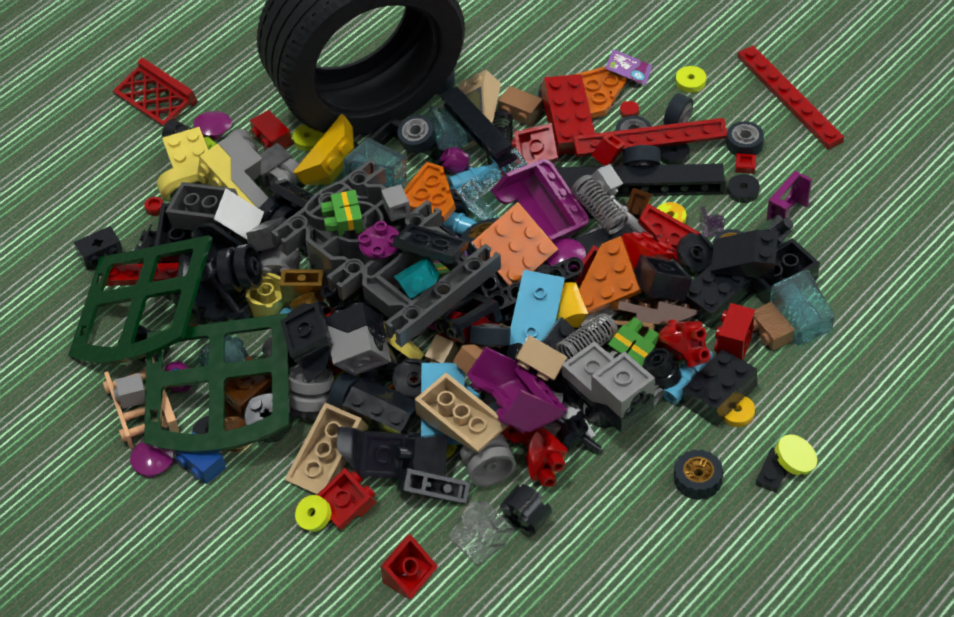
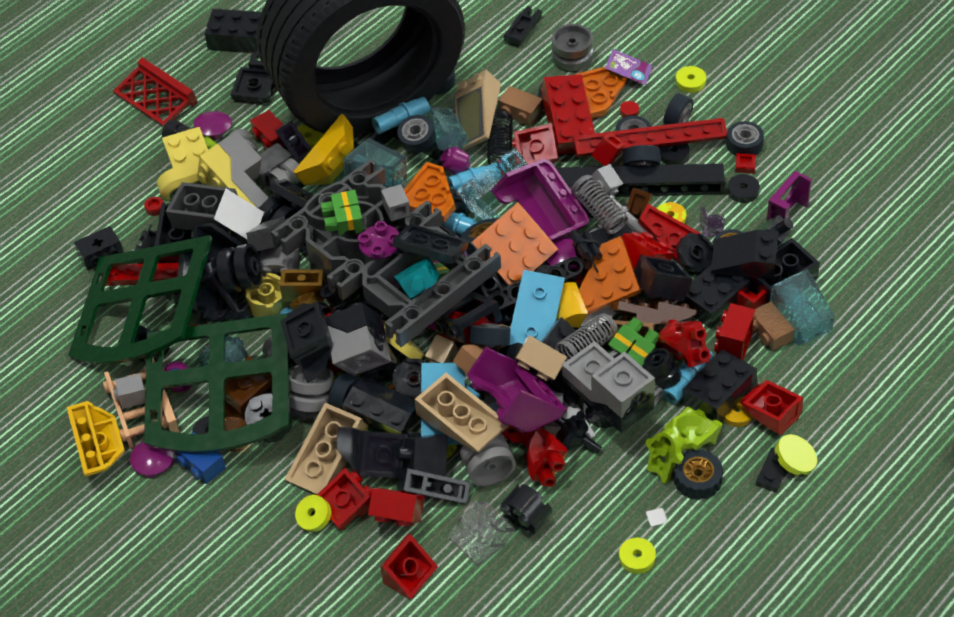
black piece [440,86,517,169] -> none
red plate [737,45,844,150] -> none
none -> yellow wedge [67,401,125,477]
none -> black brick [204,9,262,53]
none -> black plate [230,52,274,103]
none -> black brick [274,119,312,163]
none -> red brick [368,488,425,526]
none -> medium azure piece [372,97,430,134]
none -> black hinge [504,6,542,46]
none -> flat silver wheel [552,23,593,71]
none -> black piece [569,230,603,273]
none -> neon yellow piece [619,538,656,574]
none -> lime hips [645,407,722,484]
none -> white sticker [646,508,668,526]
none -> red panel [736,289,767,309]
none -> red slope [740,380,804,435]

